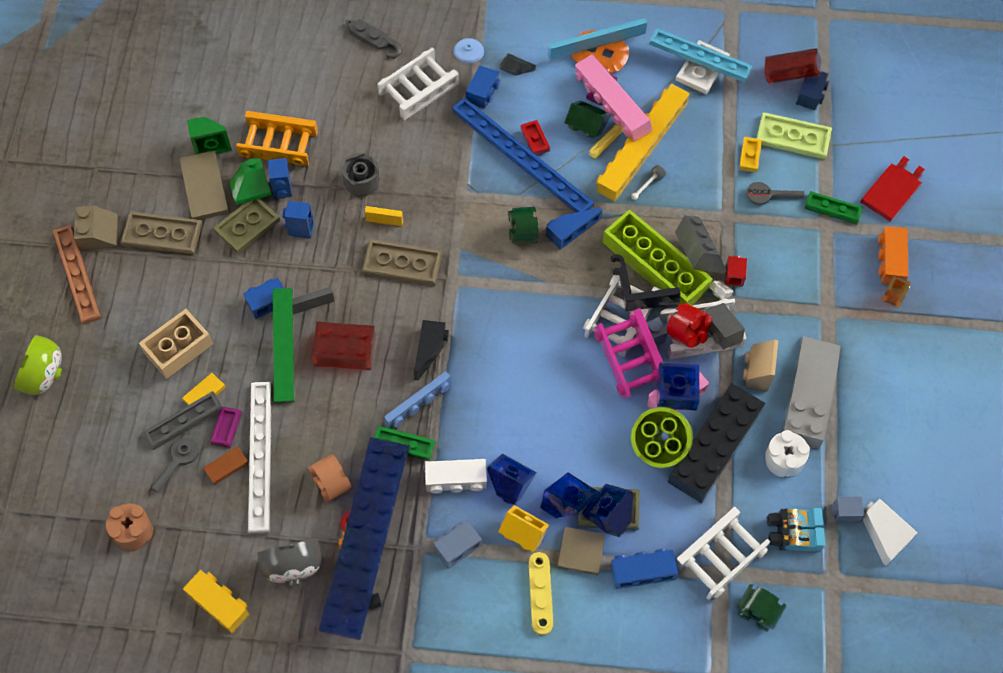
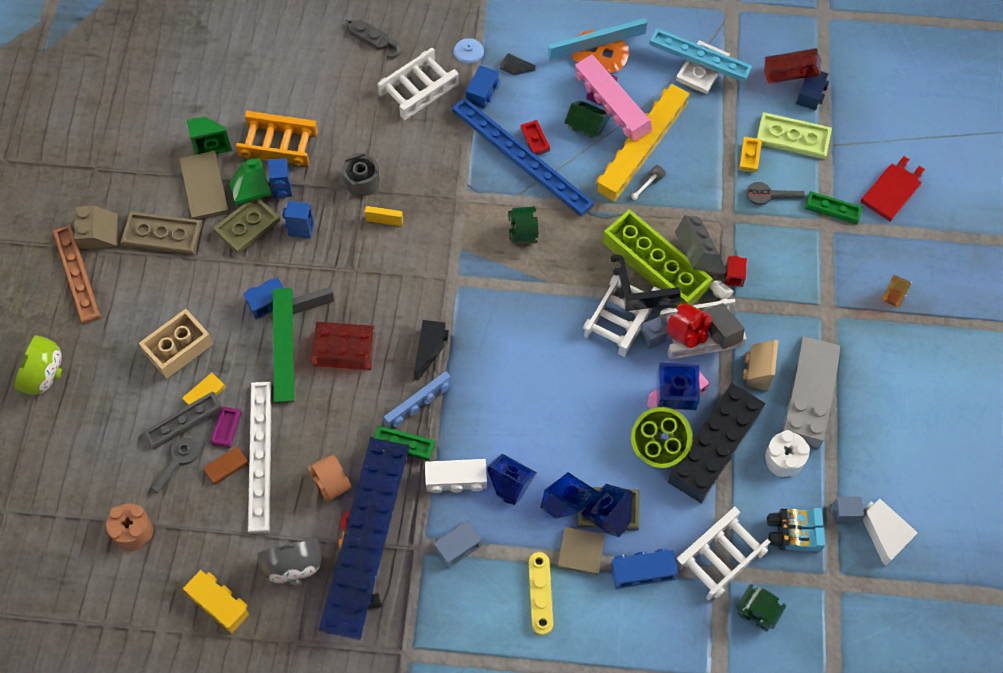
dark tan tile [362,239,442,286] -> none
yellow brick [498,505,549,552] -> none
blue slope [546,208,602,250] -> none
light yellow axle [589,124,623,159] -> none
dark pink fence [594,308,670,399] -> none
orange brick [878,226,908,286] -> none

